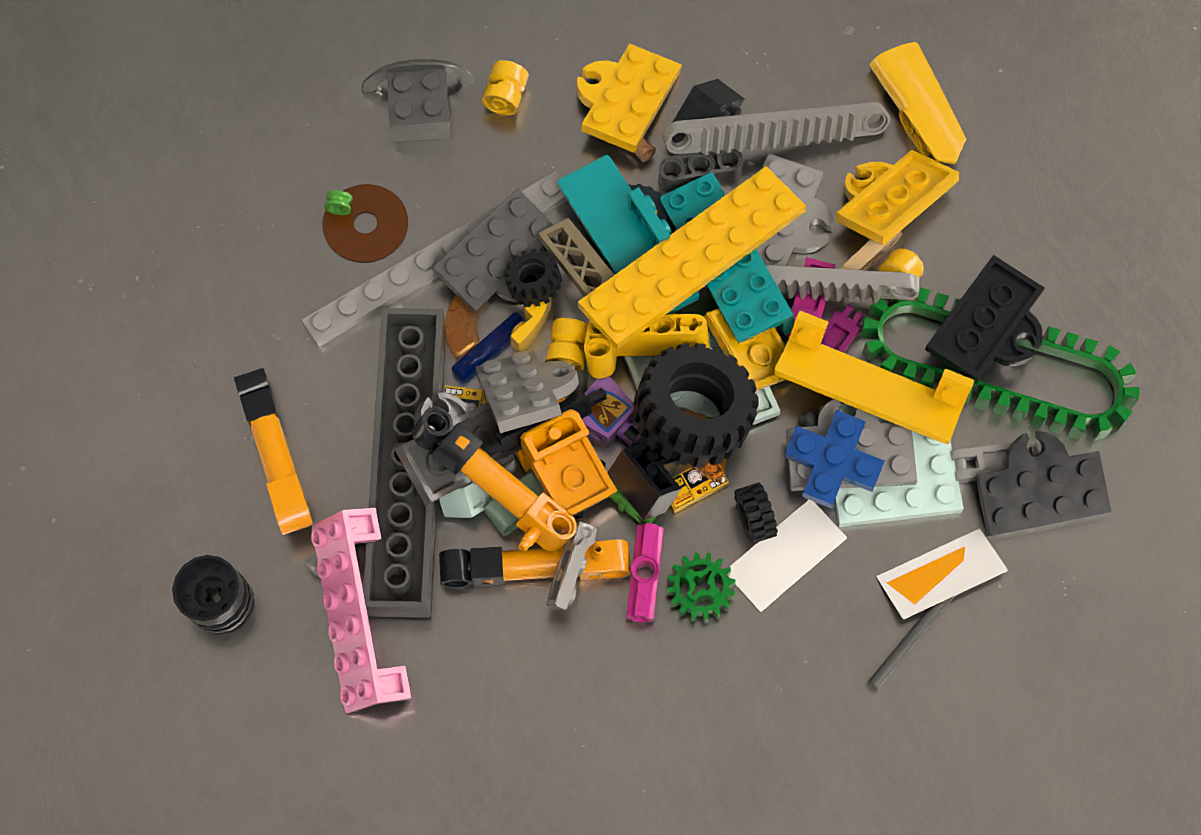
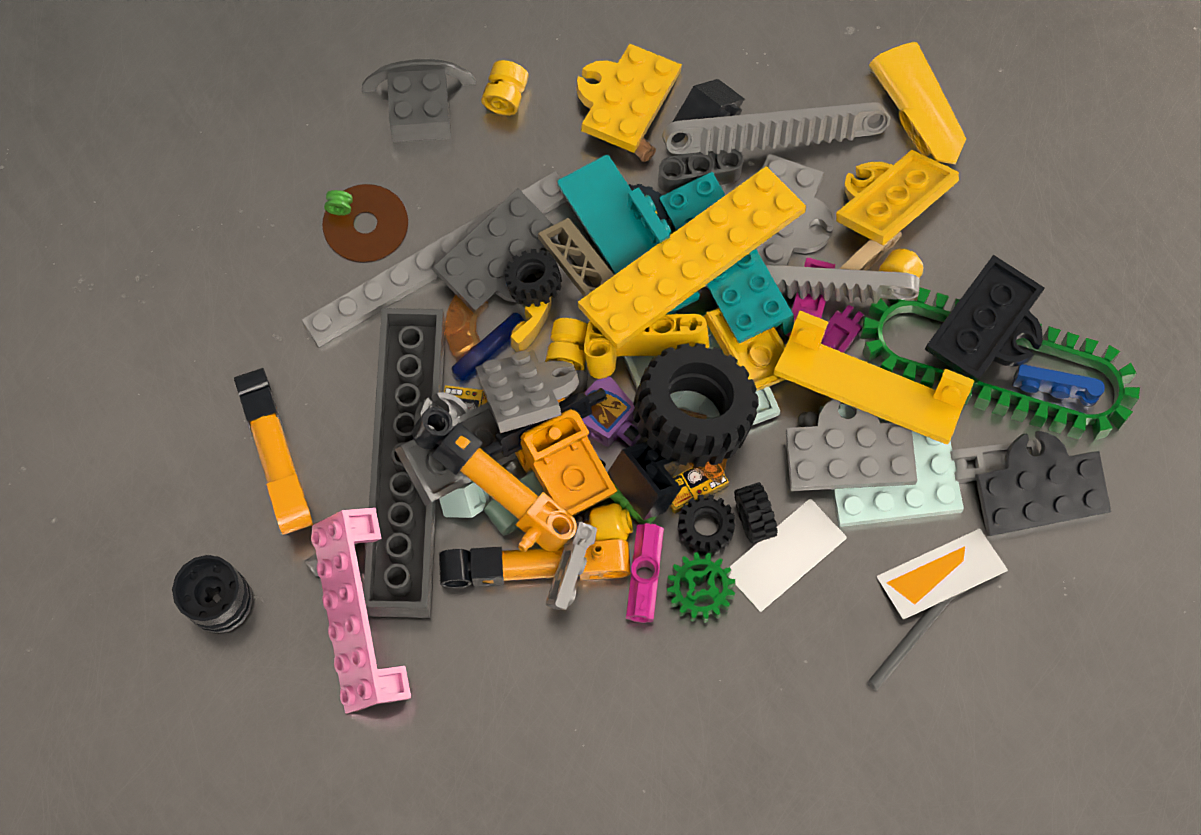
blue plate [784,410,885,508] -> none
none -> yellow head [584,503,633,541]
none -> black tyre [678,494,735,555]
none -> blue plate [1012,364,1105,406]

